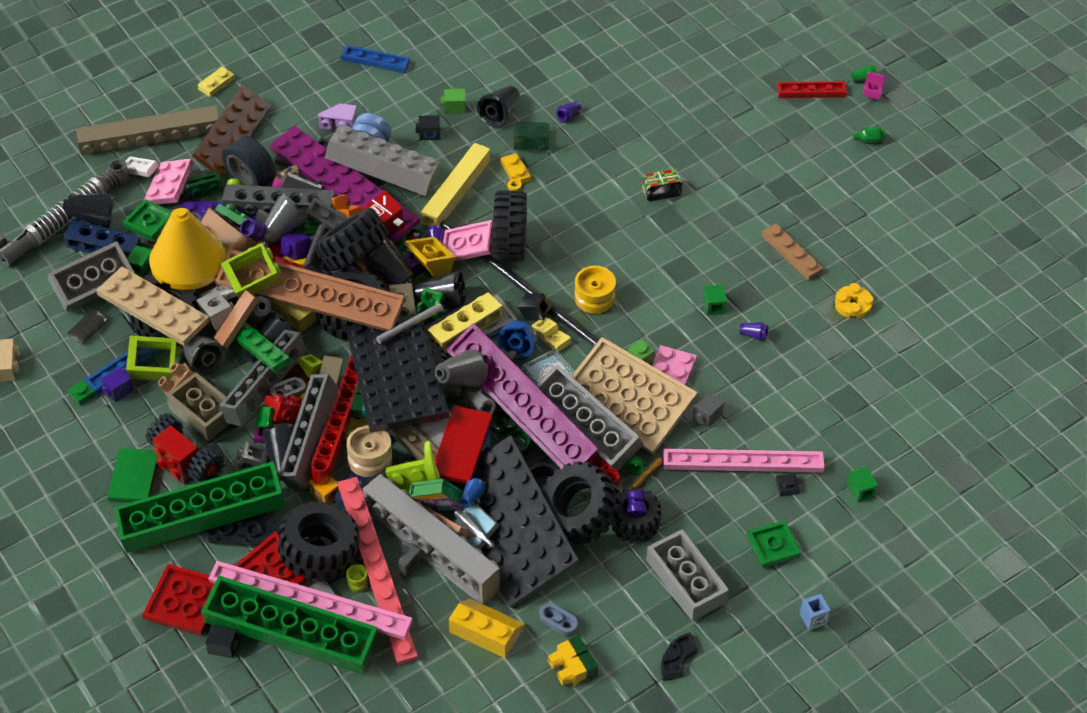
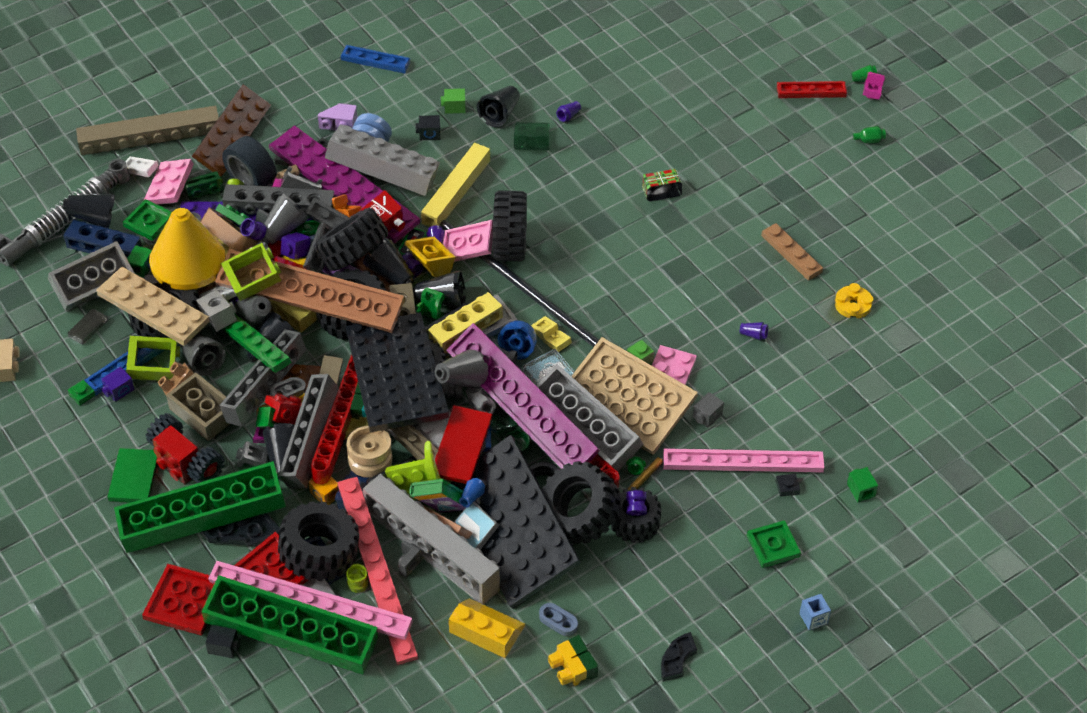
light yellow plate [198,67,235,97] -> none
nougat tile [214,290,259,348] -> none
lime slope [298,354,323,378] -> none
light grey bar [376,303,443,344] -> none
dark grey piece [454,509,495,548] -> none
yellow hinge [500,153,531,191] -> none
black brick [518,293,551,320] -> none
yellow wheel [575,266,616,314] -> none
light grey brick [646,529,729,622] -> none
green brick [703,284,727,315] -> none

